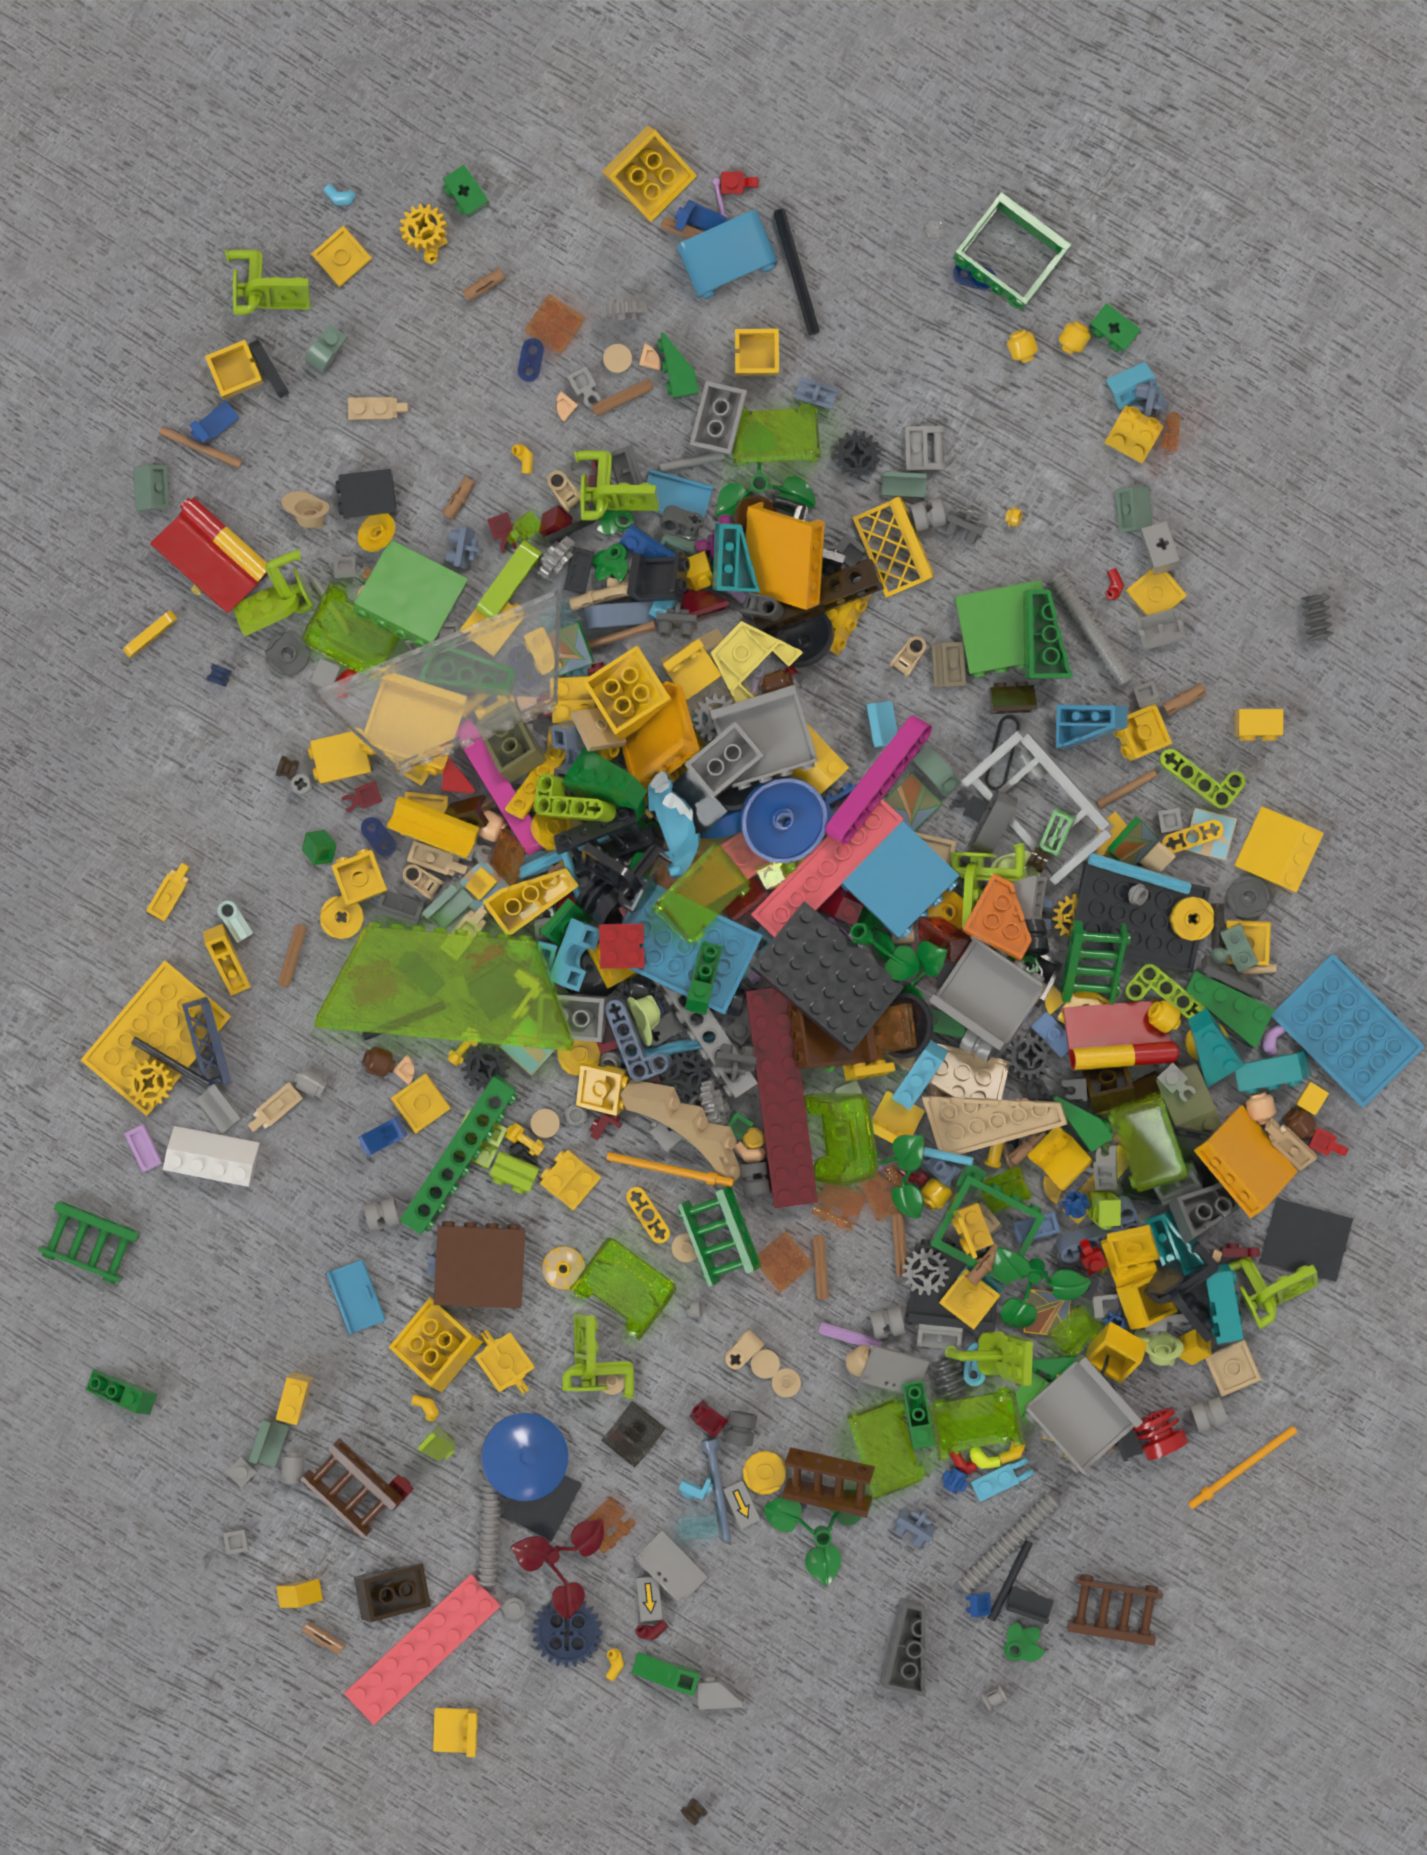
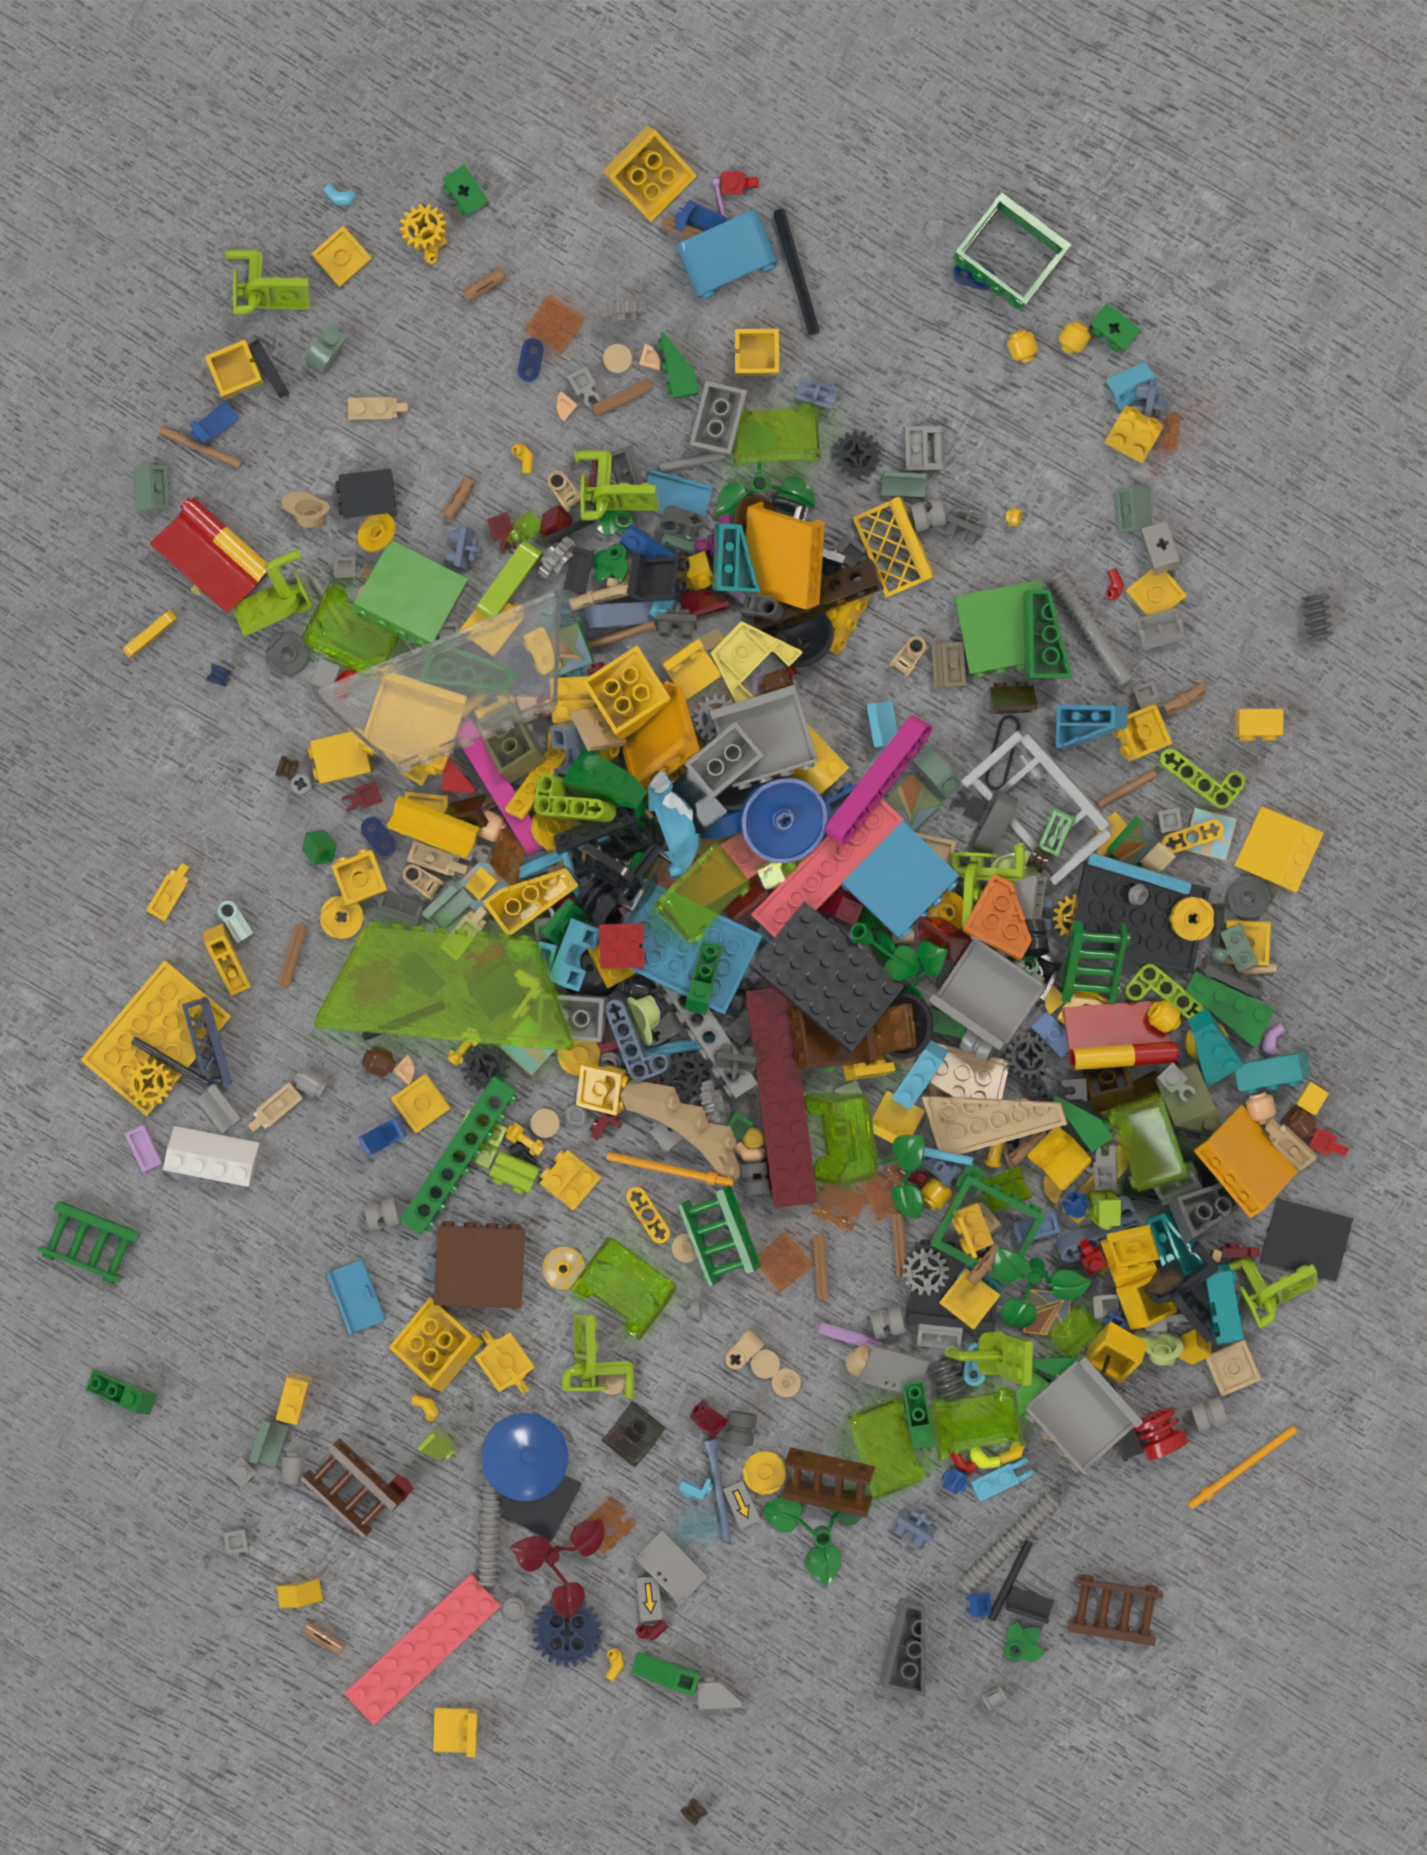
dark brown slope [354,1563,431,1622] -> none
dark azure plate [1271,953,1425,1108] -> none

